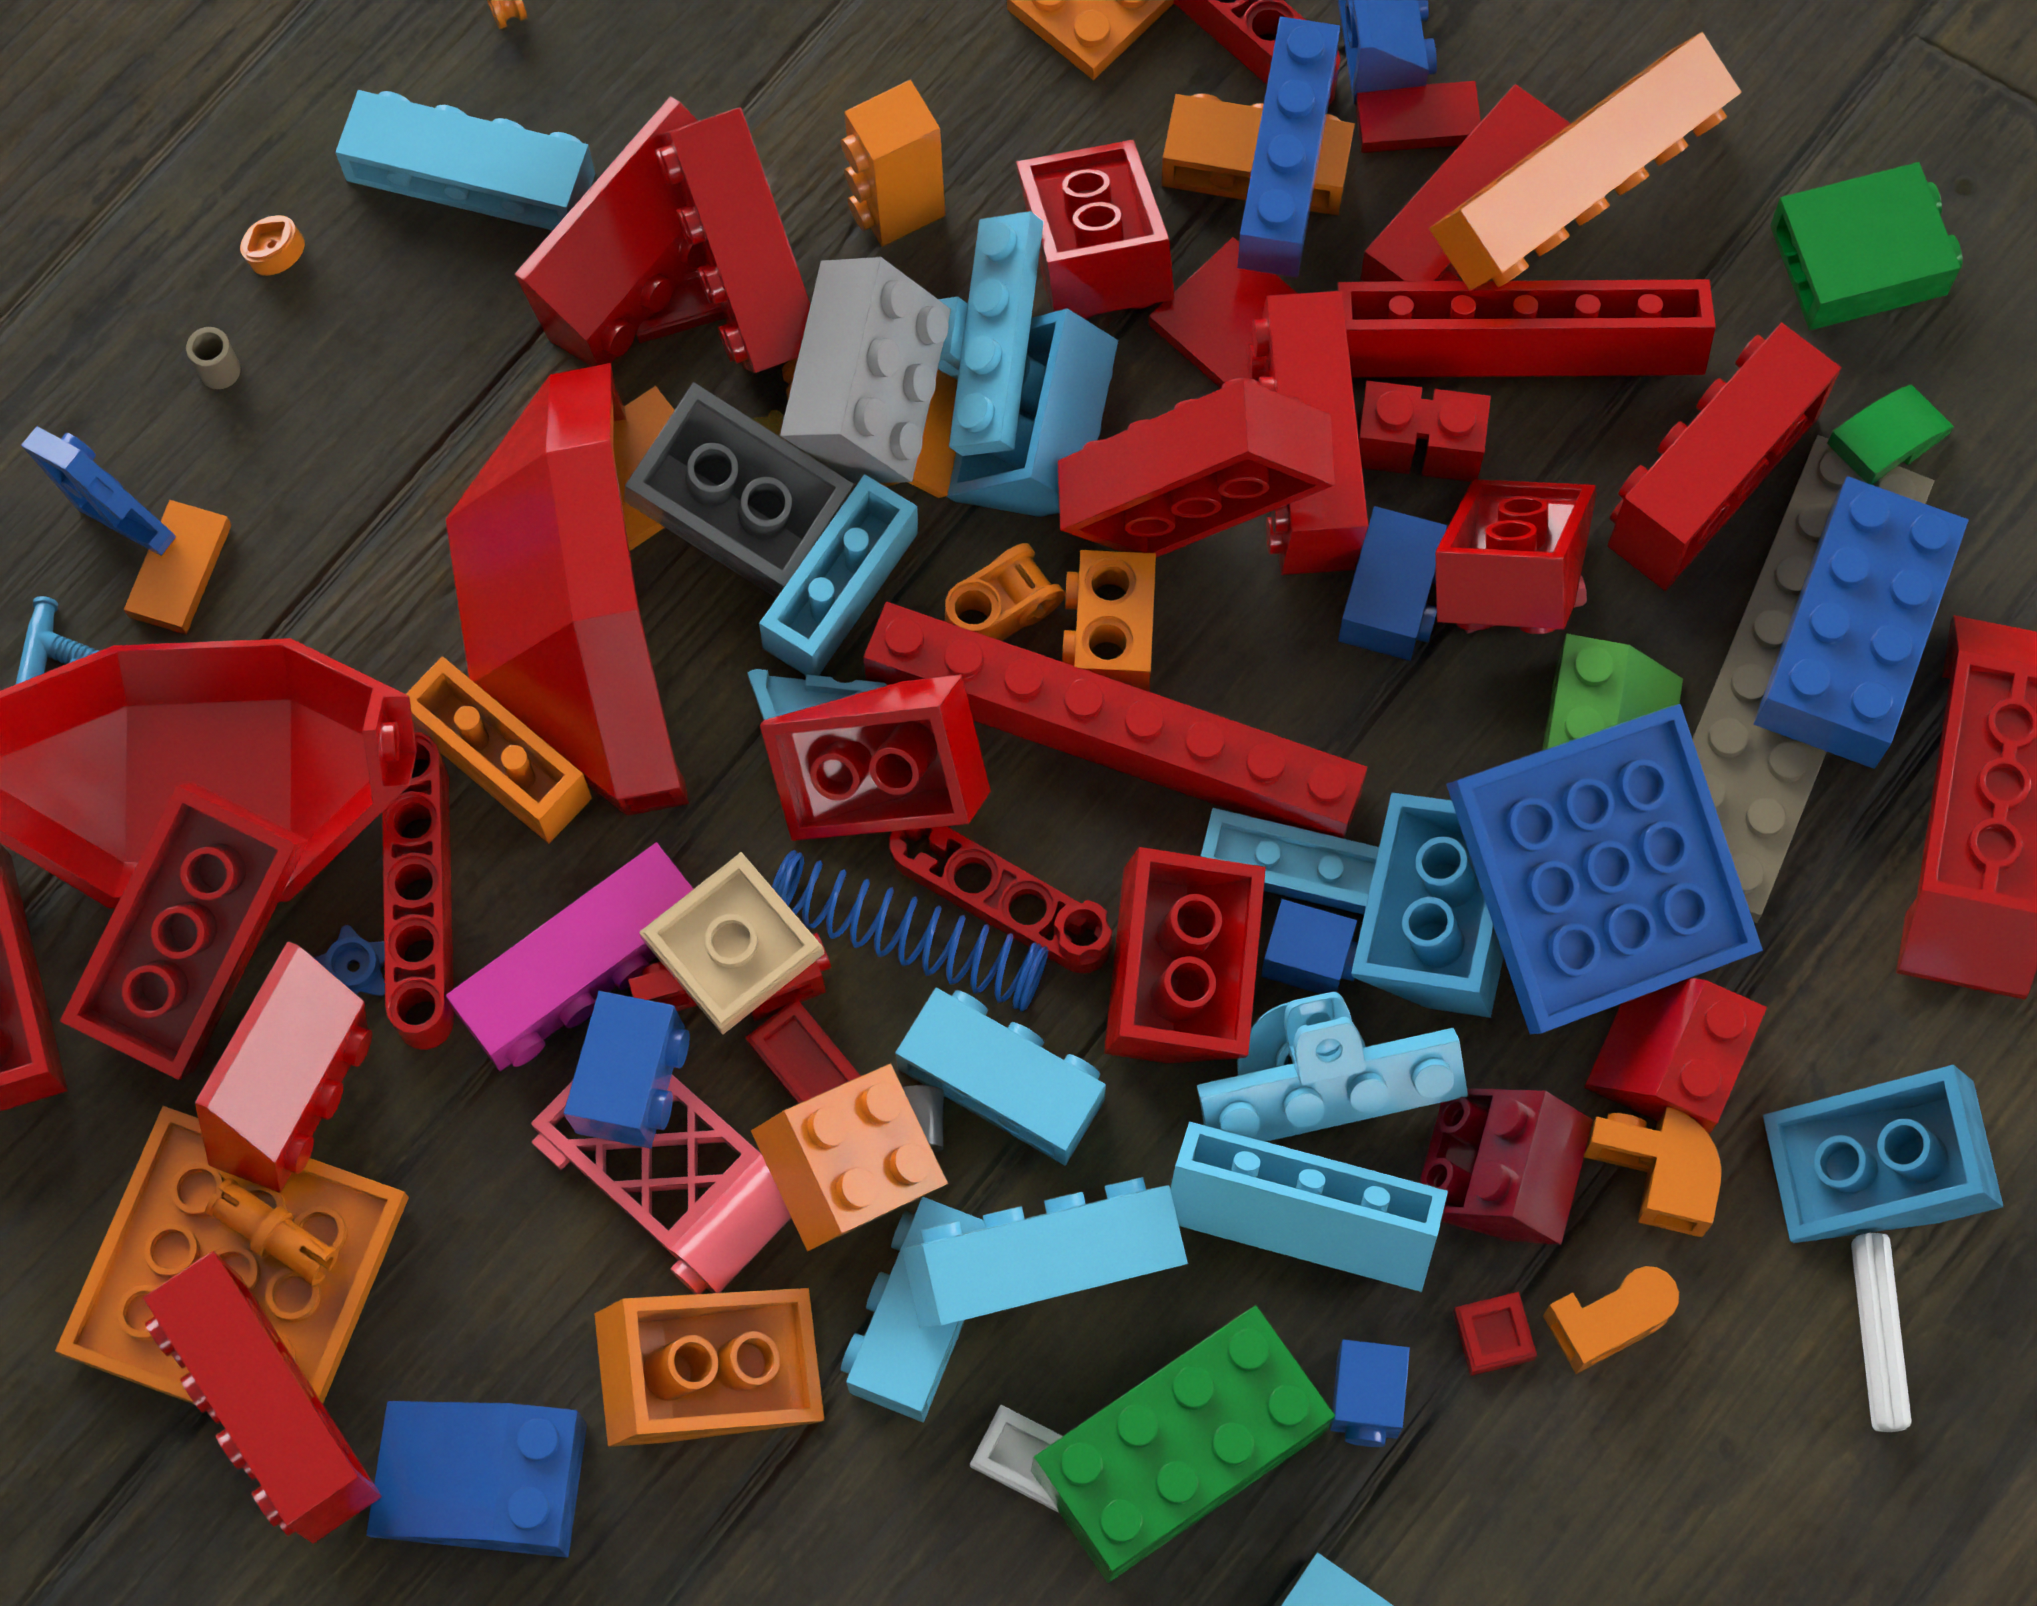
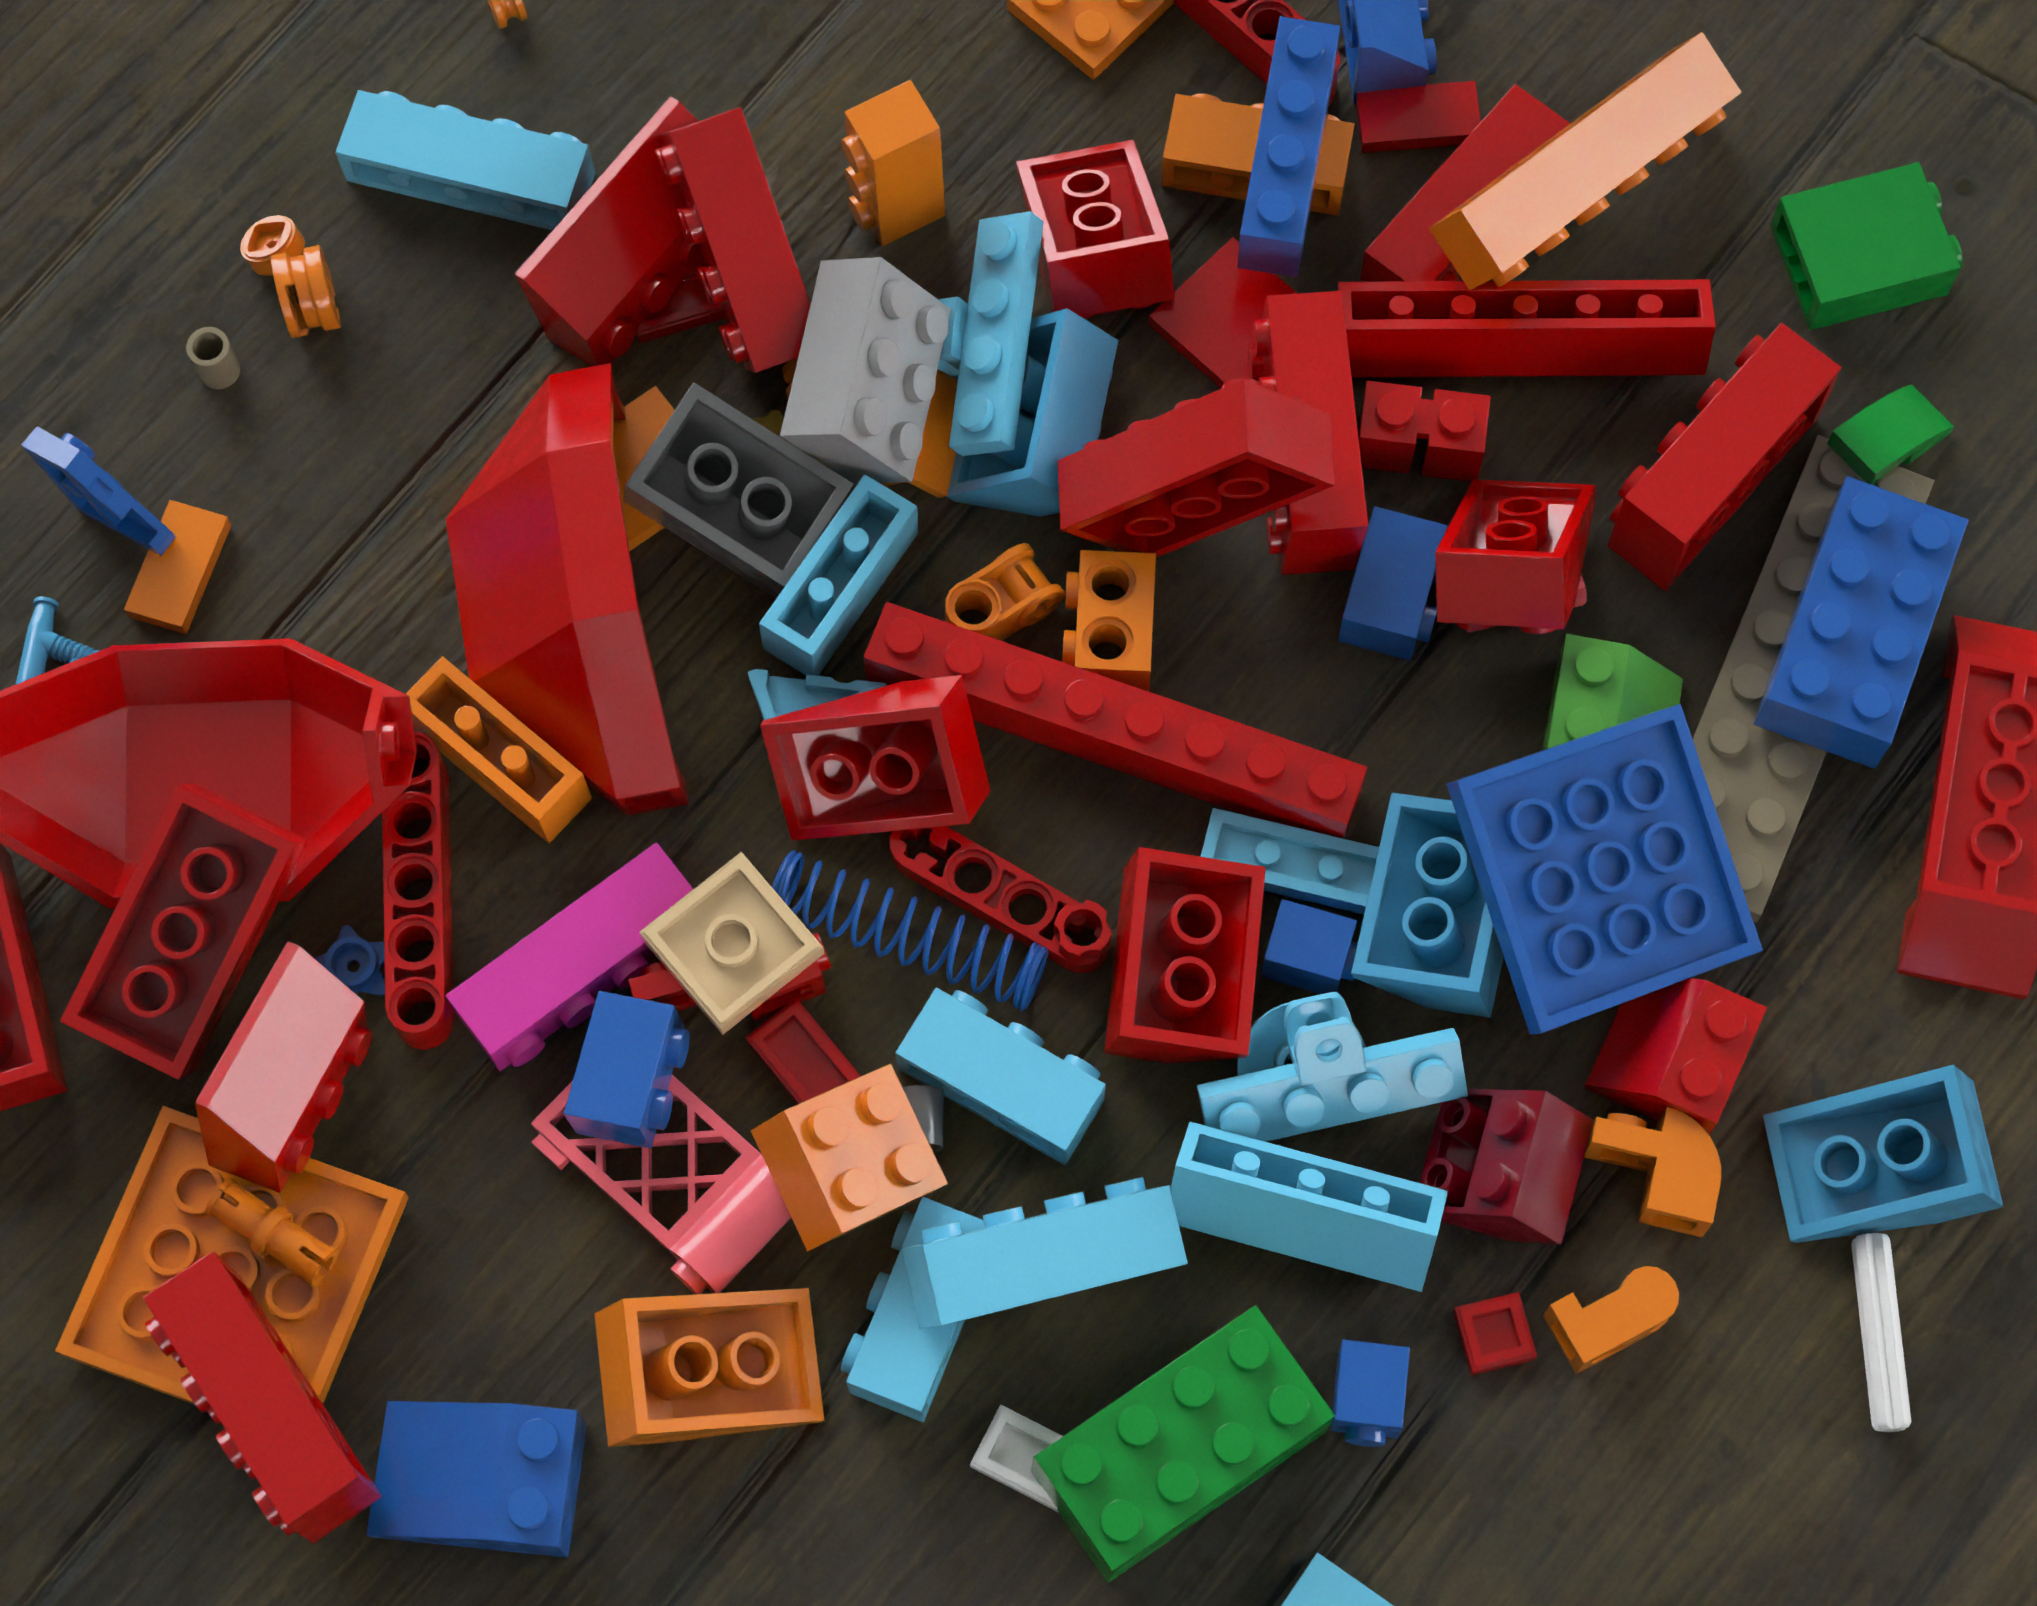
none -> orange wheel [271,245,341,339]

